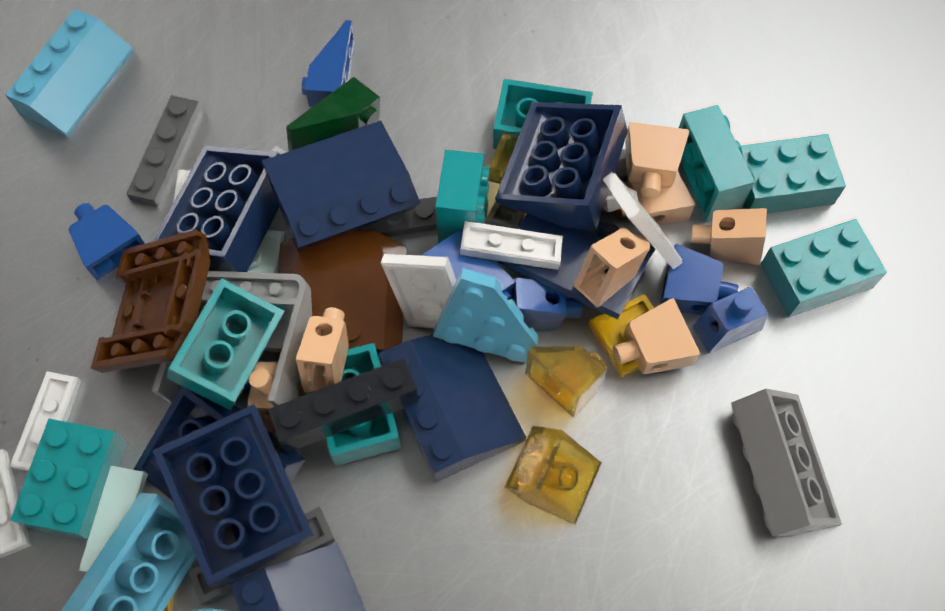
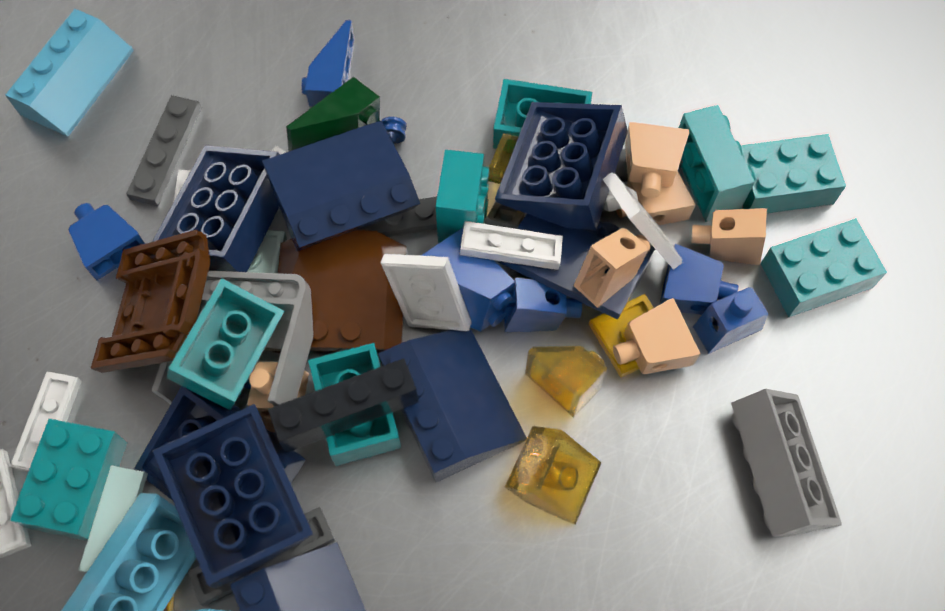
light nougat torso [296,308,349,393] -> none
medium azure plate [433,268,538,363] -> none
none -> blue bush [381,116,407,144]

